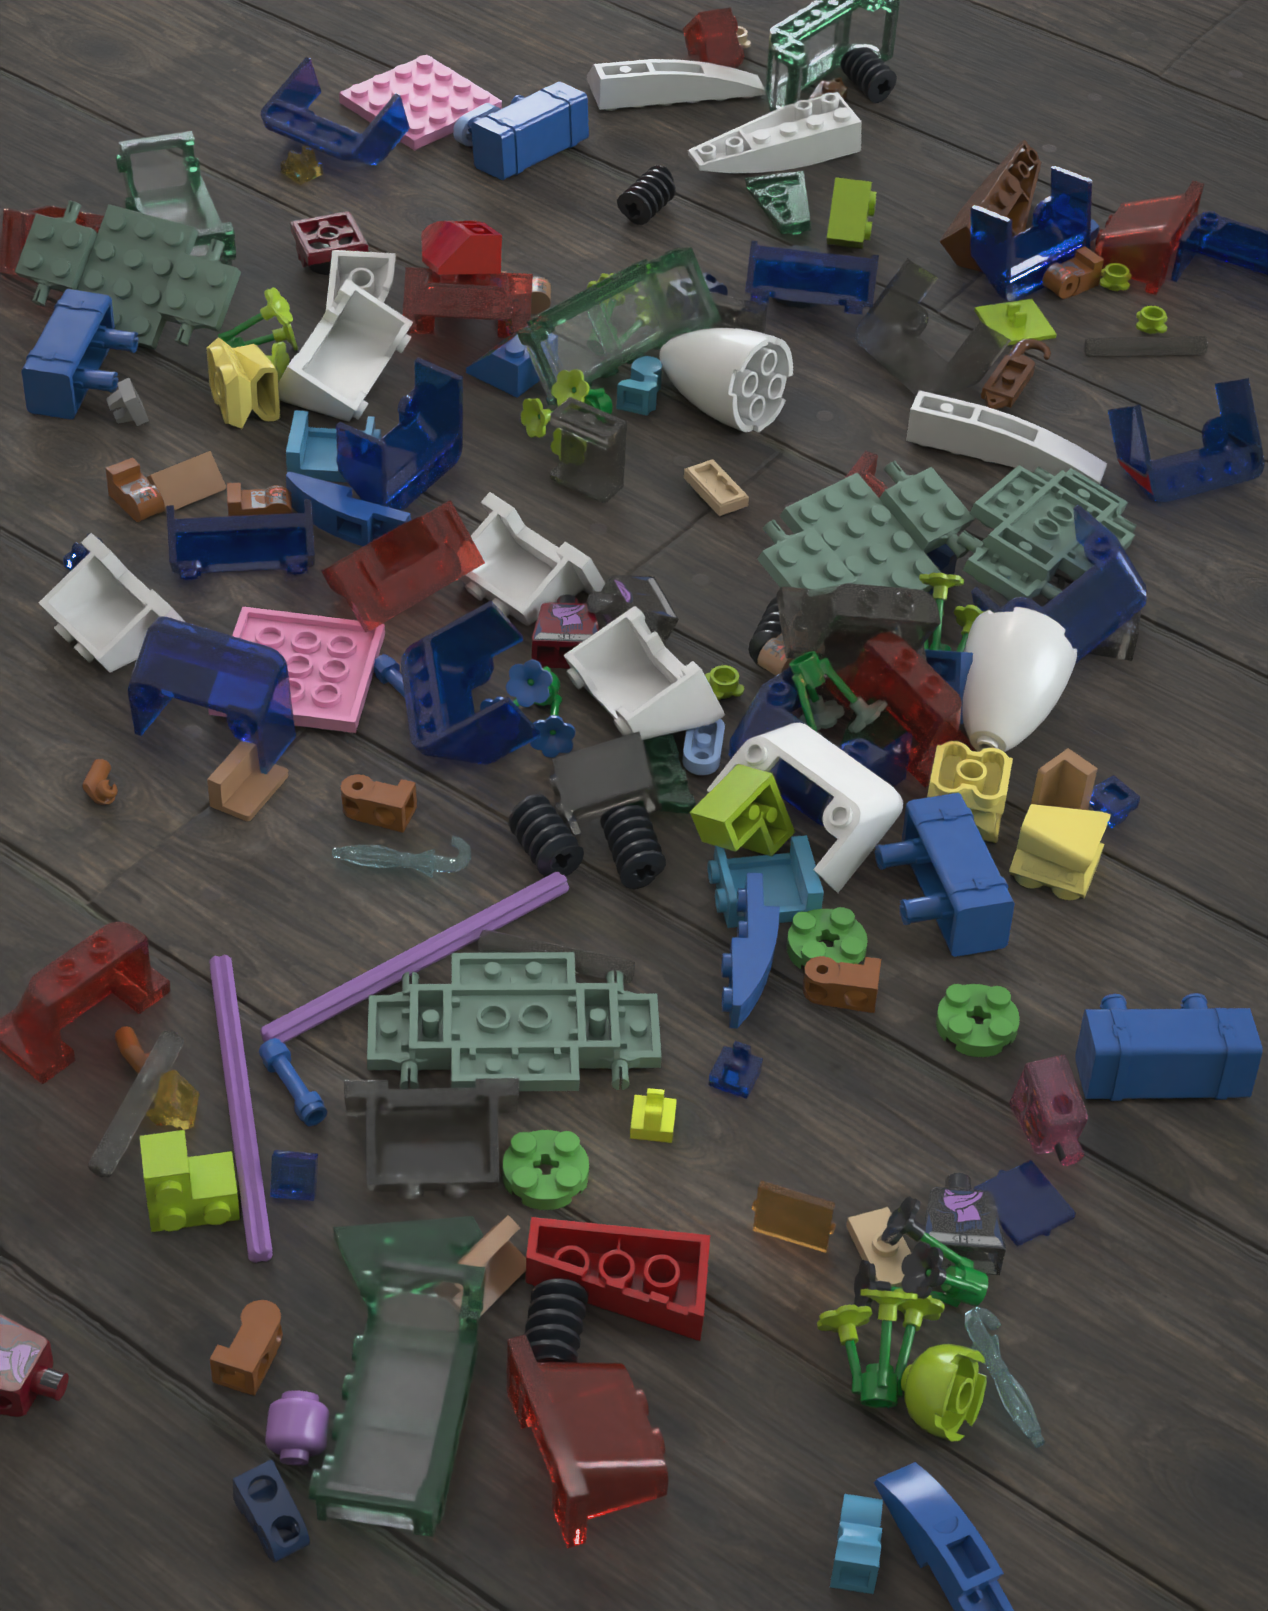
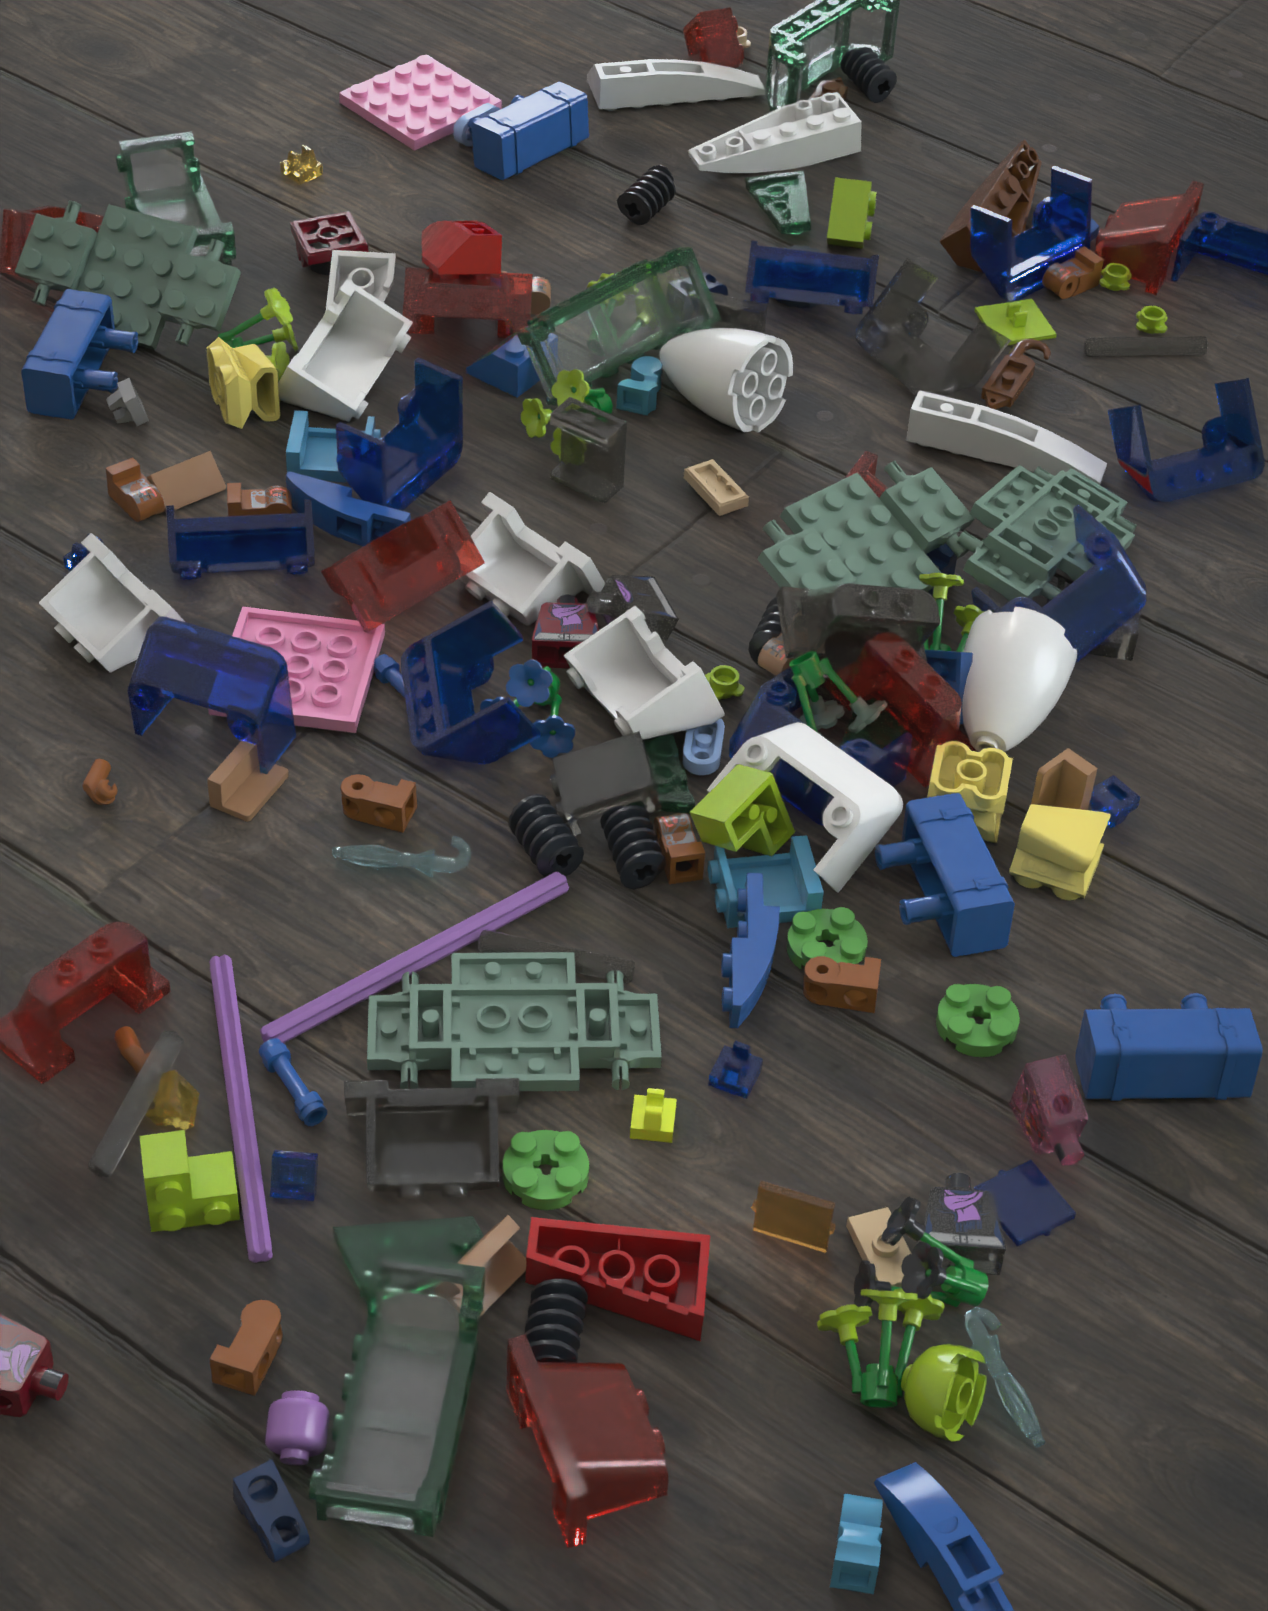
clear blue windscreen [261,57,410,165] -> none
none -> dark orange leg [654,813,706,884]

